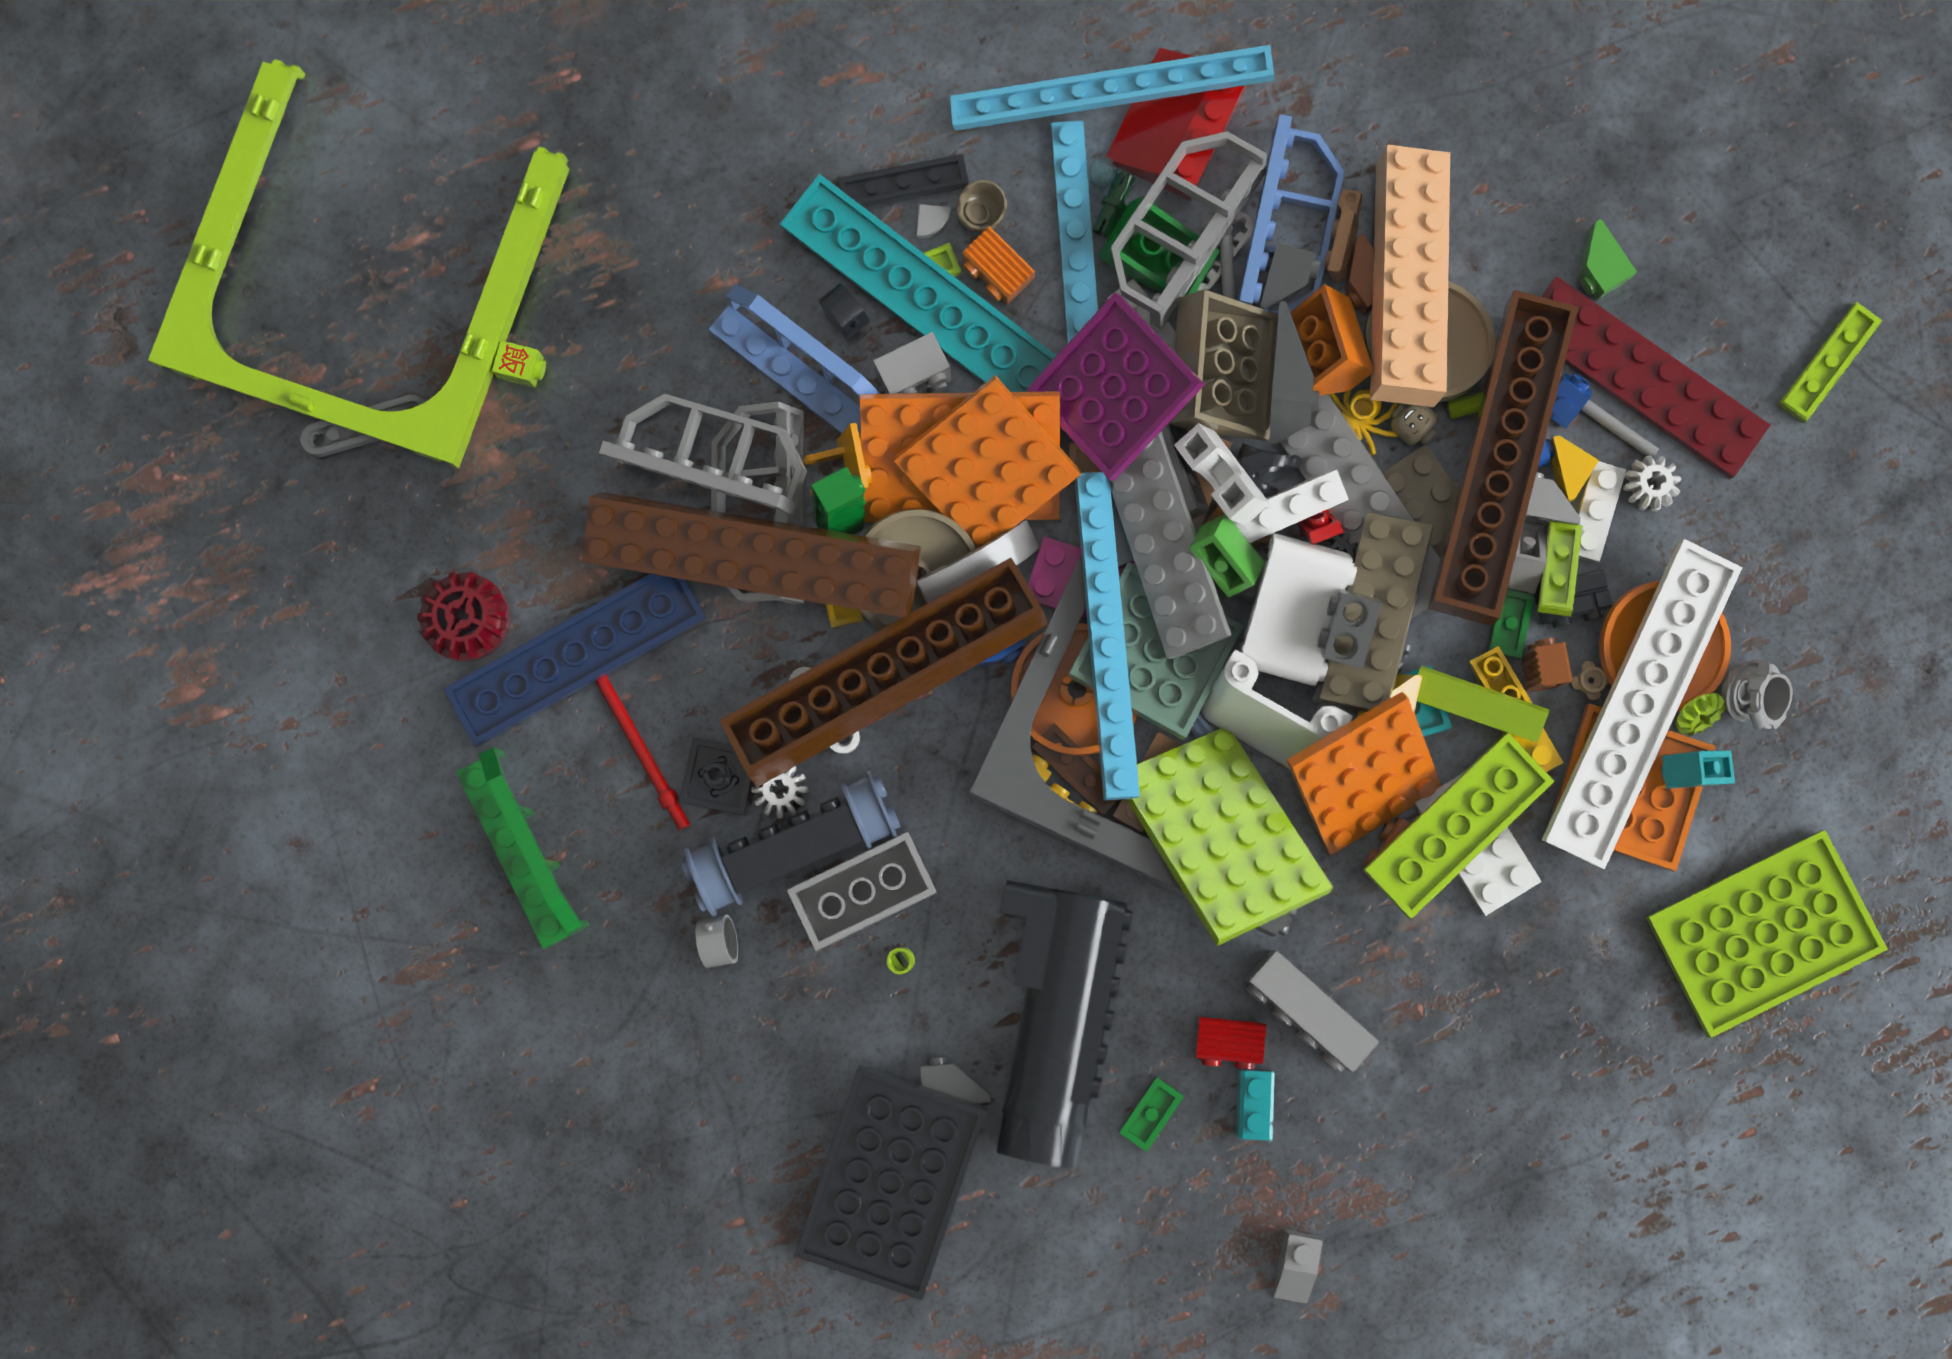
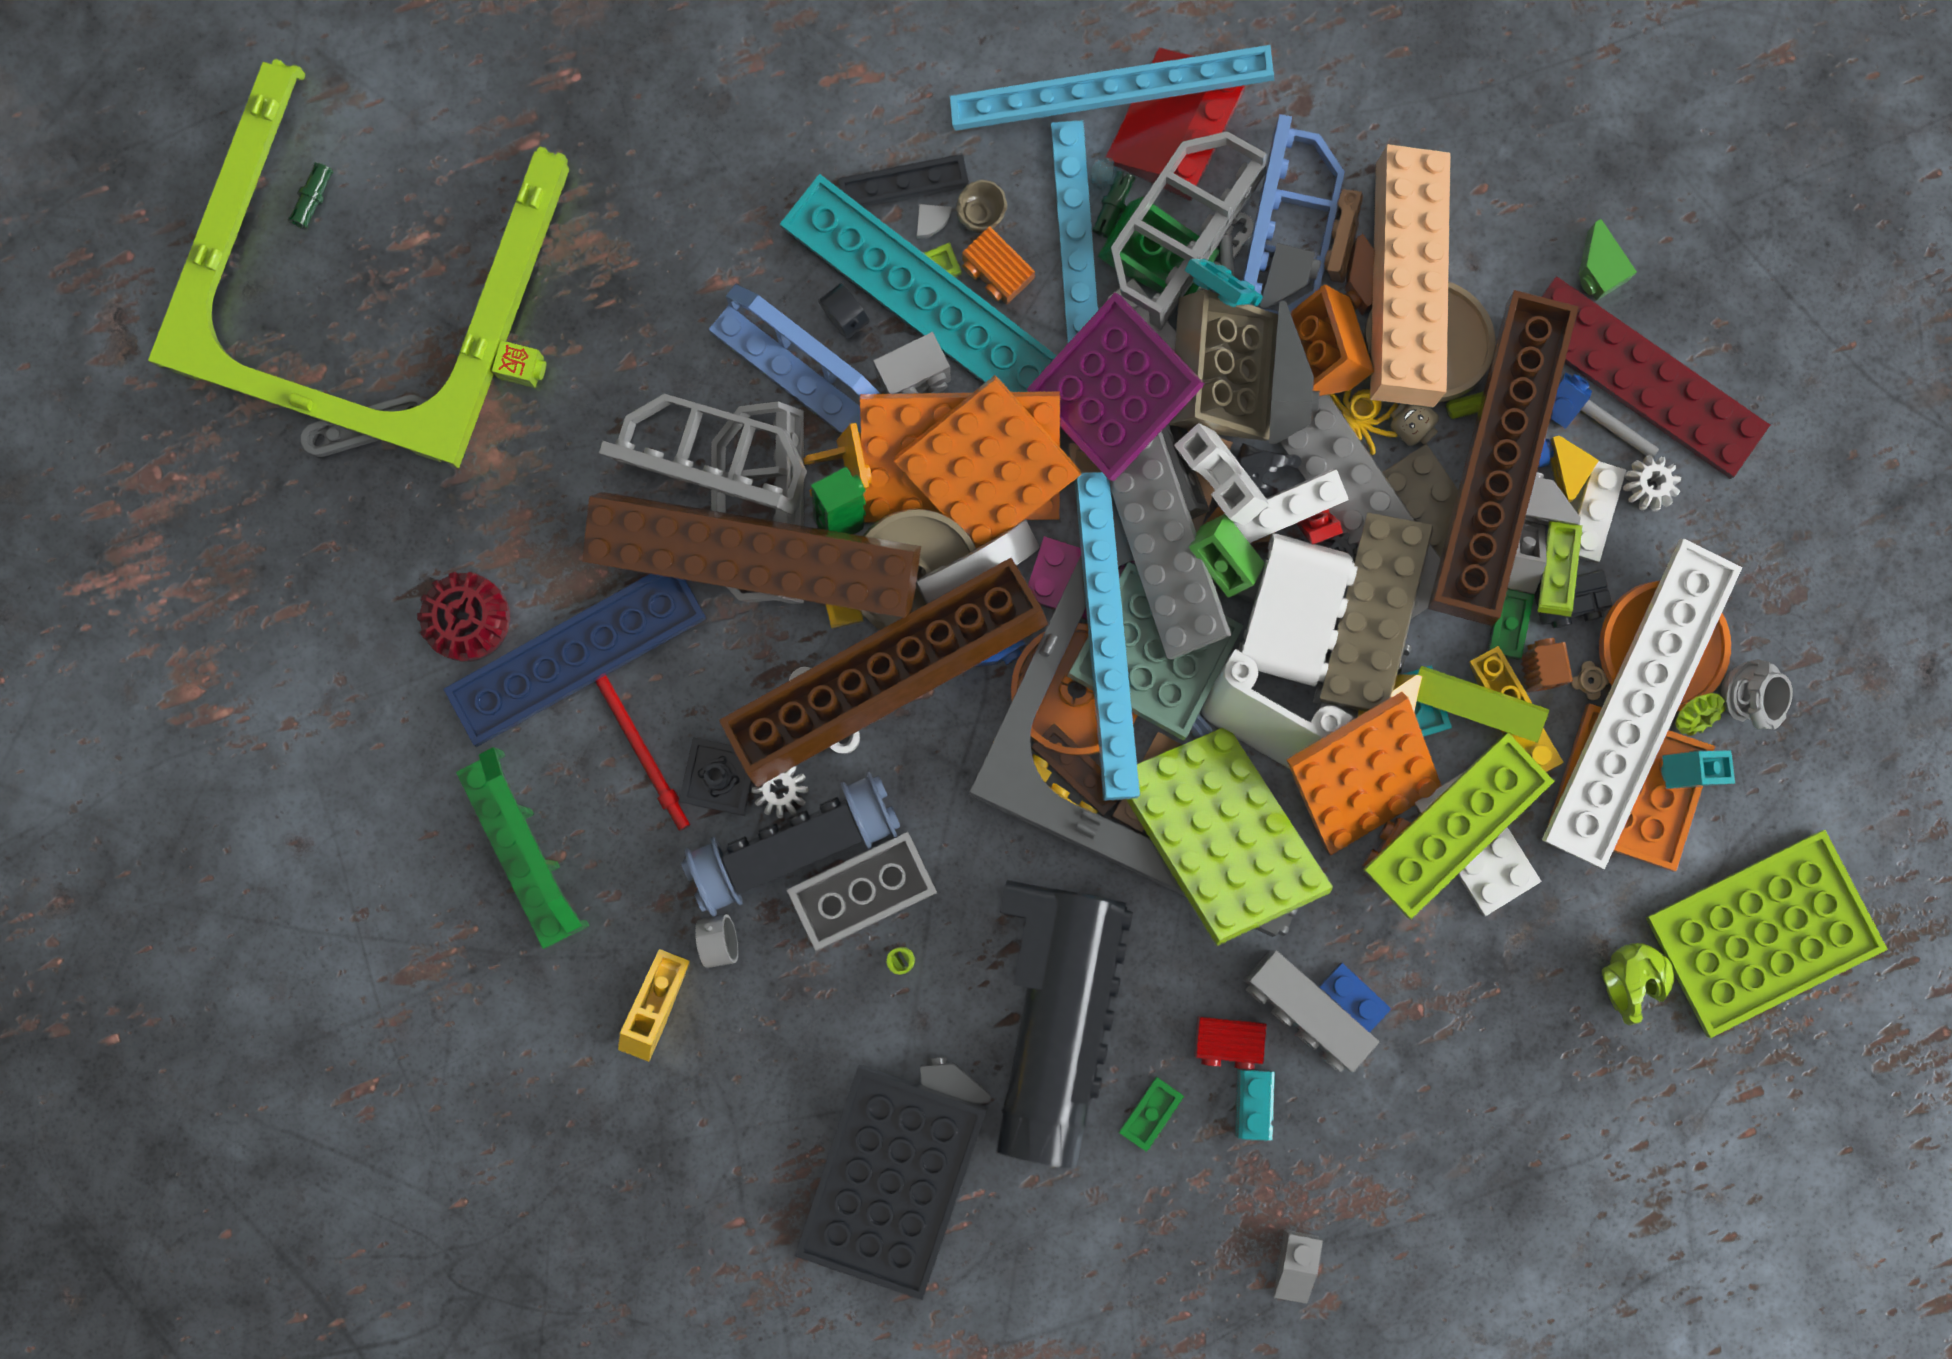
dark grey brick [1317,589,1382,669] -> none
lime tile [1778,301,1882,423] -> none
none -> dark green pin [288,162,334,230]
none -> yellow slope [618,949,690,1062]
none -> teal plate [1184,259,1263,307]
none -> blue plate [1318,963,1391,1033]
none -> lime helmet [1602,943,1674,1025]

